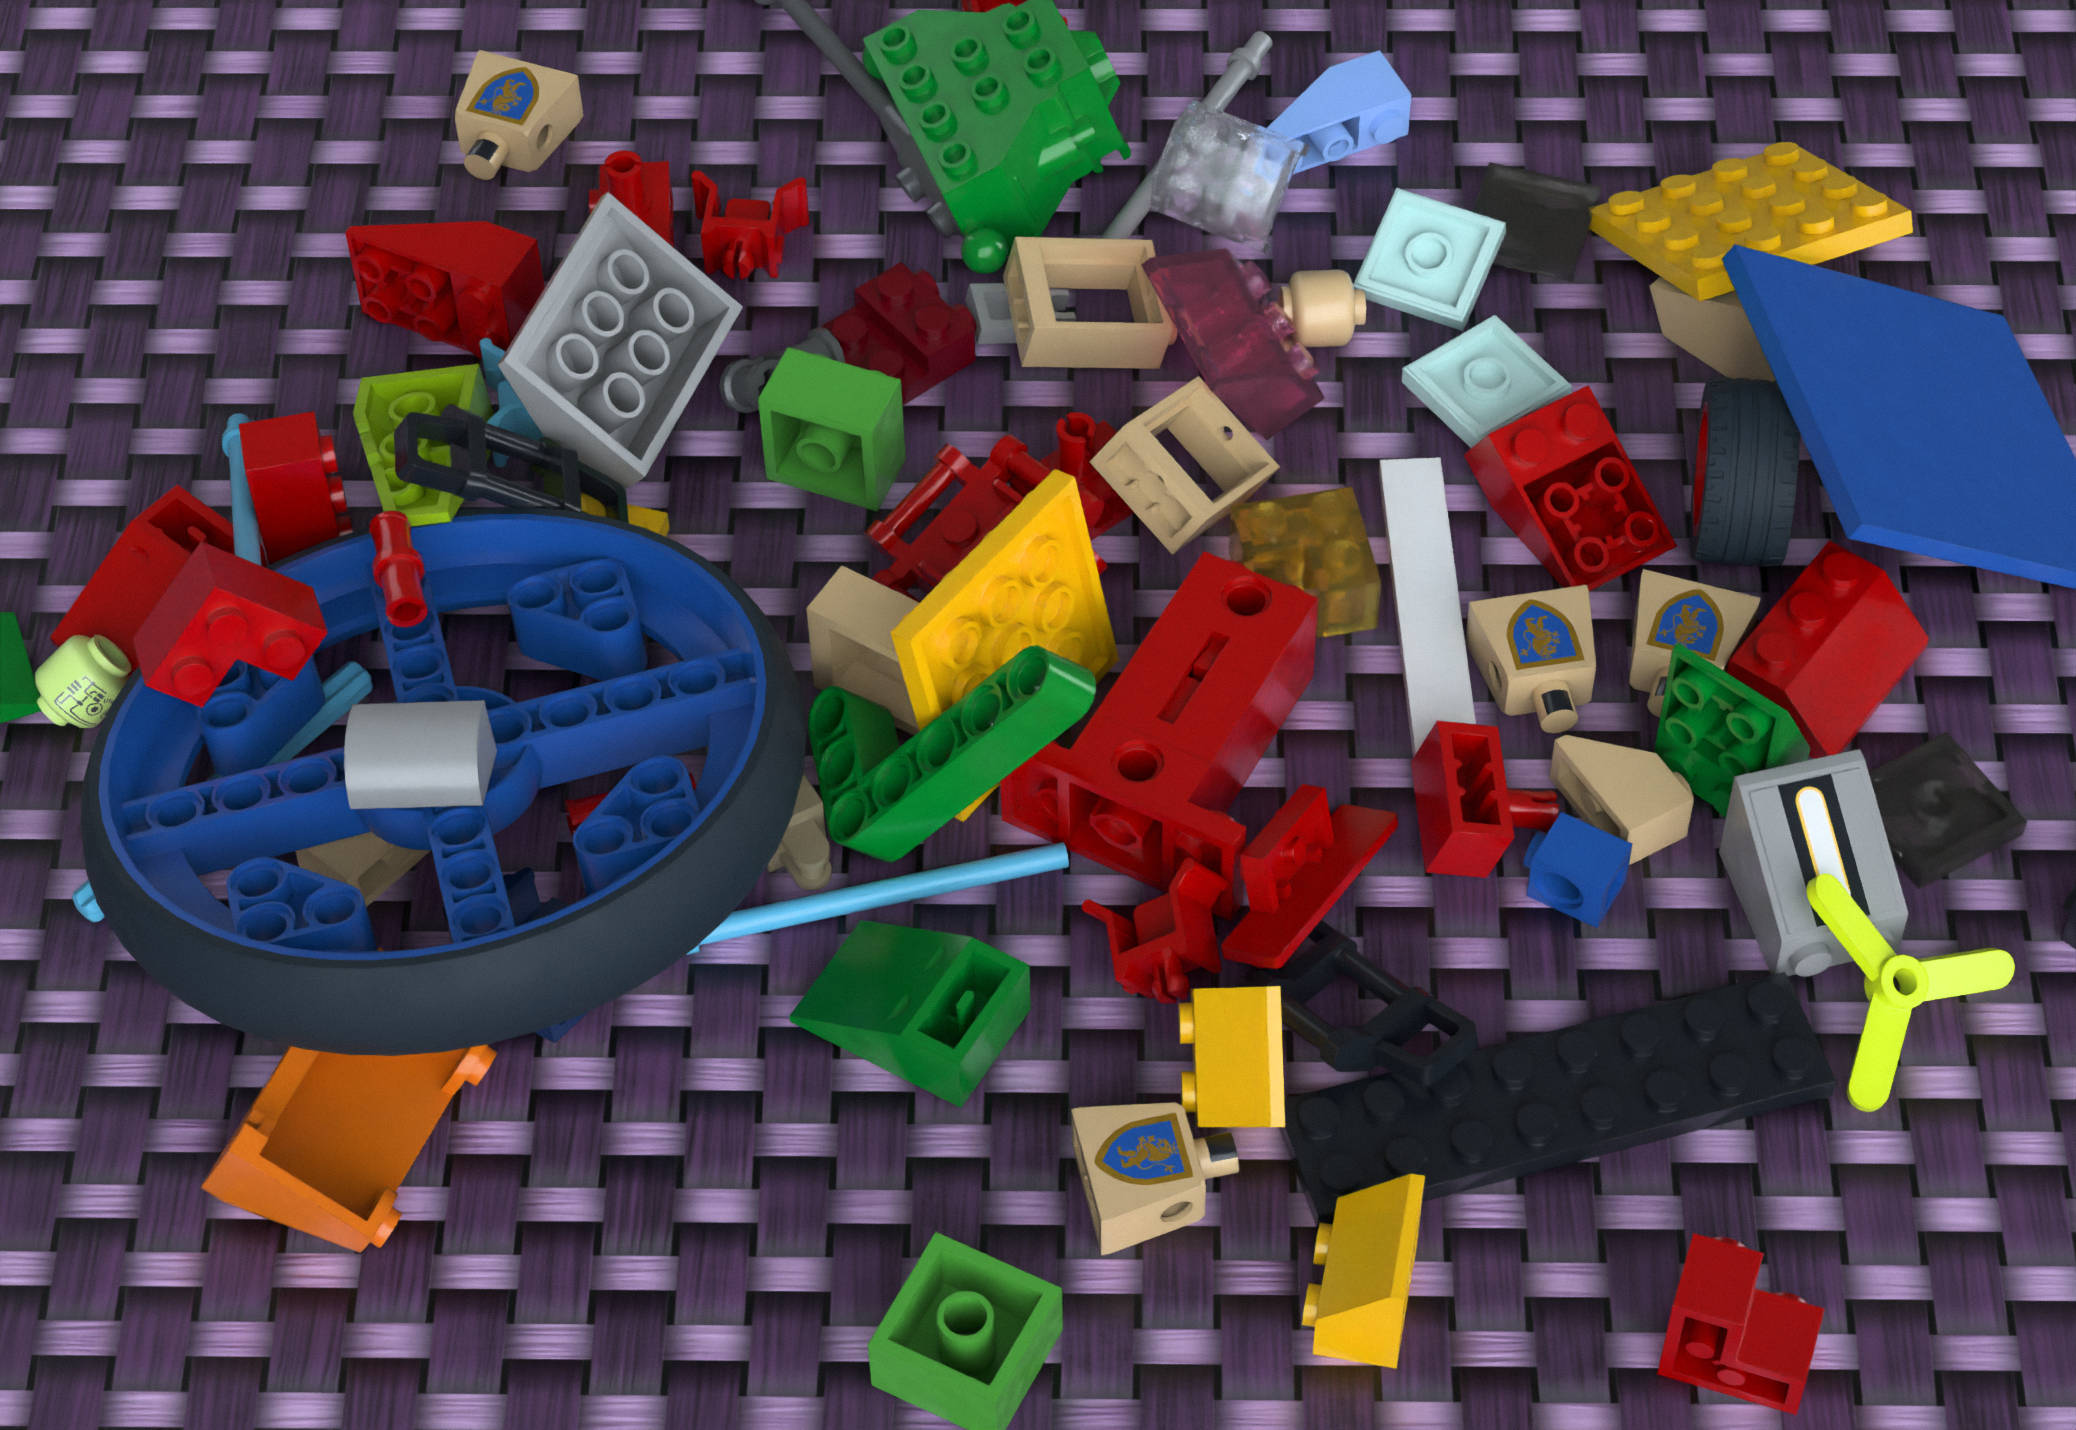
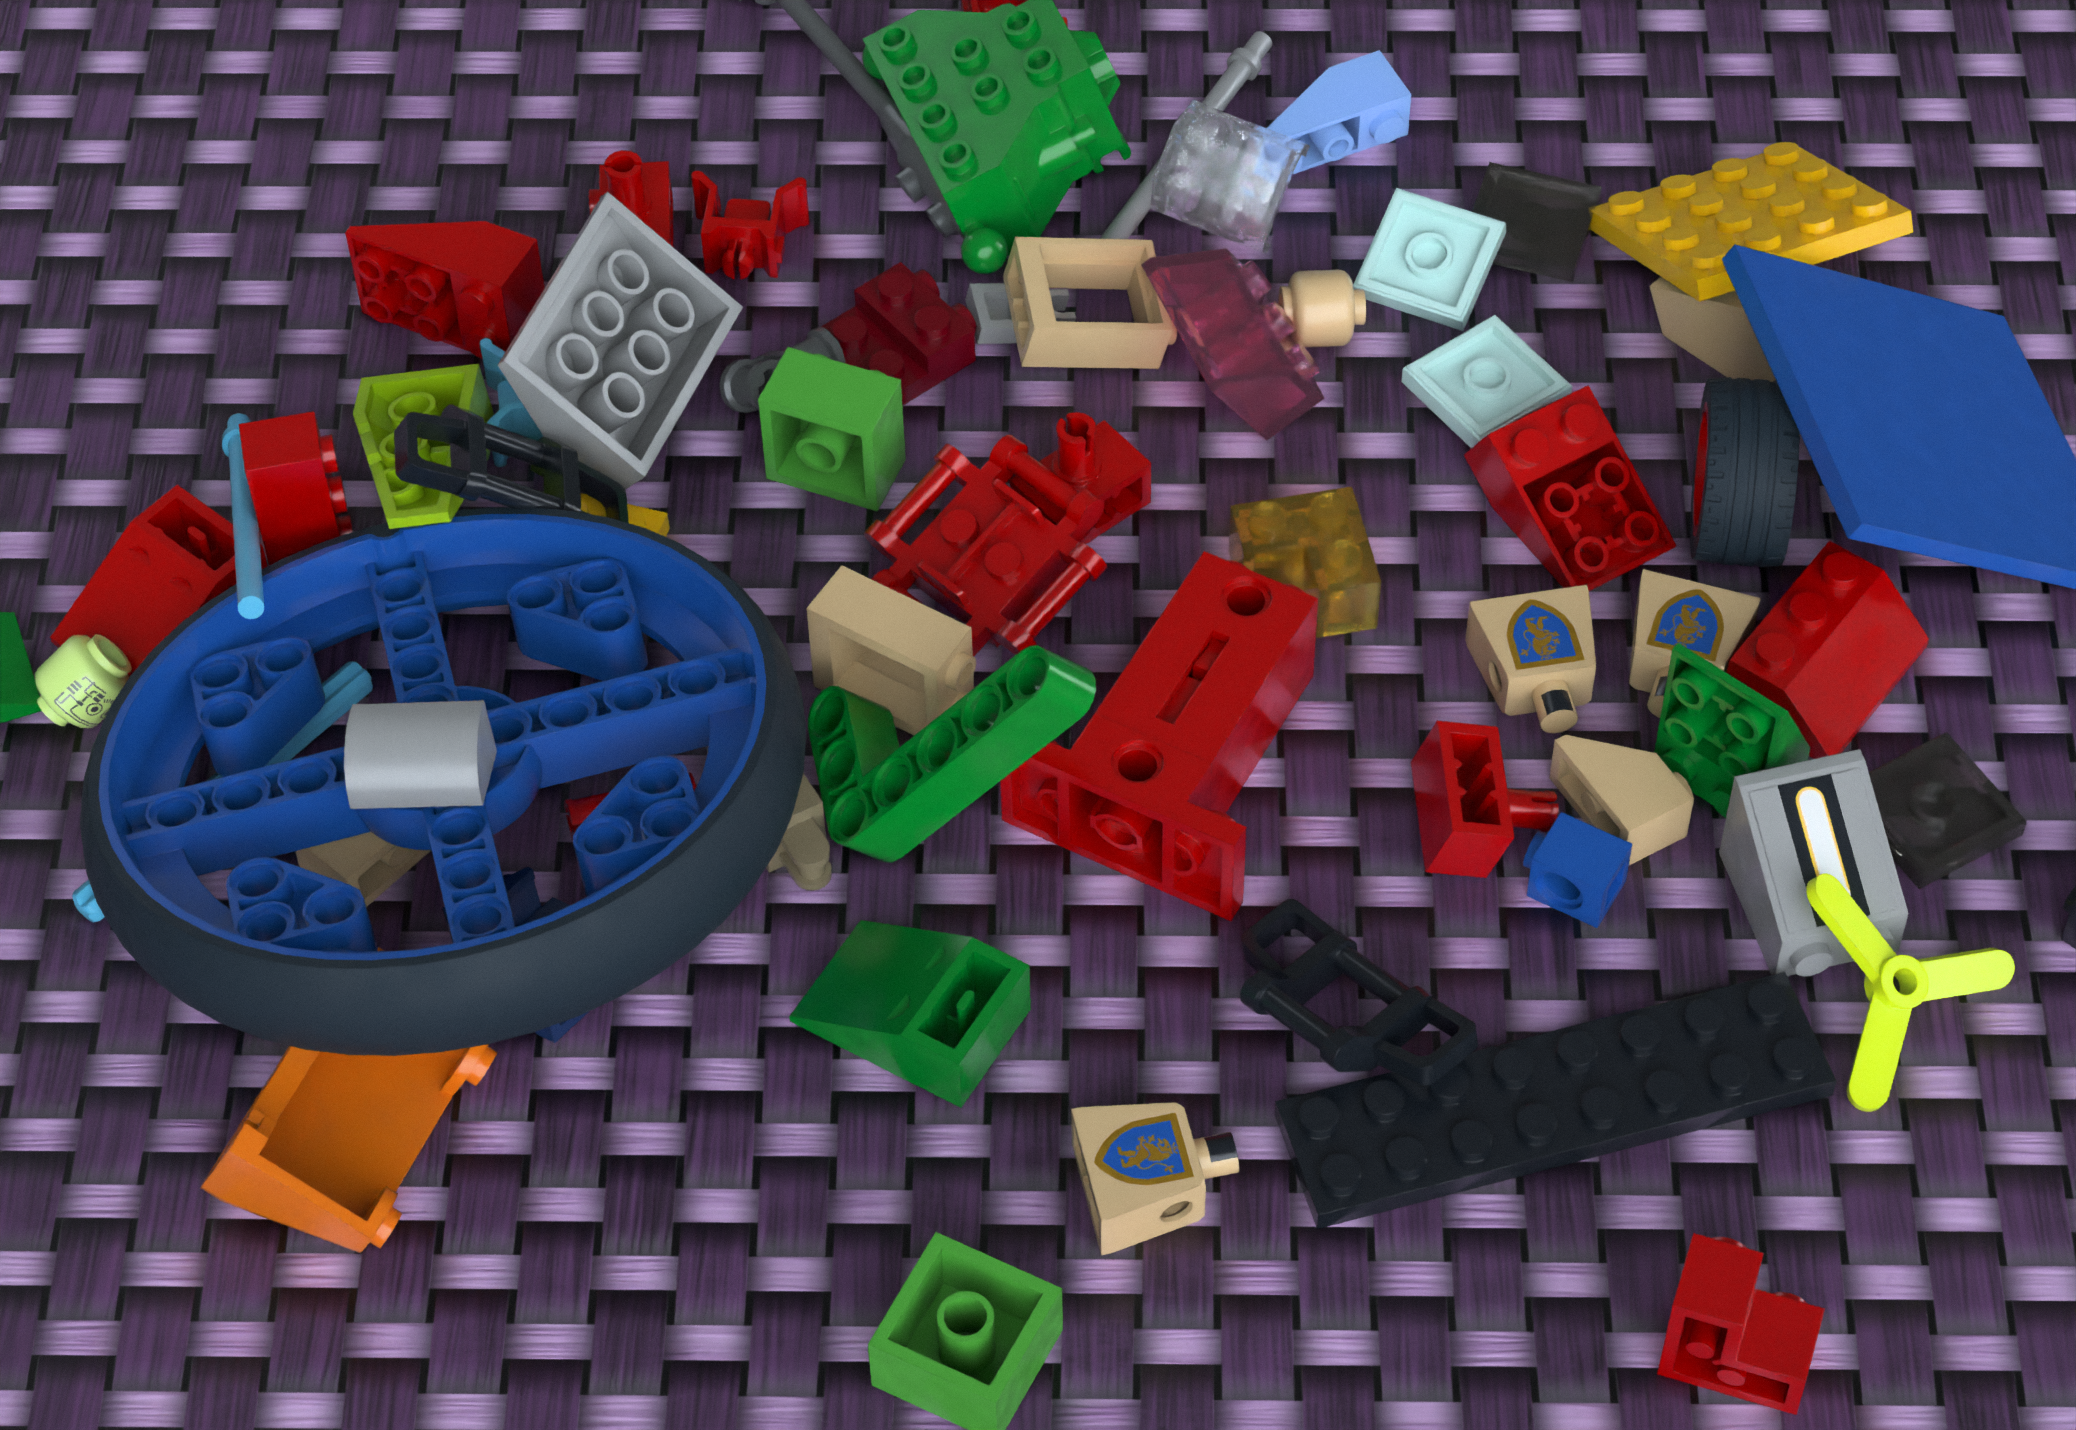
red brick [132,541,328,708] -> none
red pin [369,511,428,628] -> none
tan torso [455,50,584,180] -> none
medium azure bar [686,842,1069,955] -> none
yellow plate [890,469,1119,822] -> none
red piece [1082,858,1228,1004] -> none
tan window [1090,376,1280,555] -> none
yellow slope [1178,986,1285,1127] -> none
red bracket [1221,784,1399,969] -> none
yellow slope [1302,1174,1425,1369] -> none
white tile [1379,457,1476,757] -> none

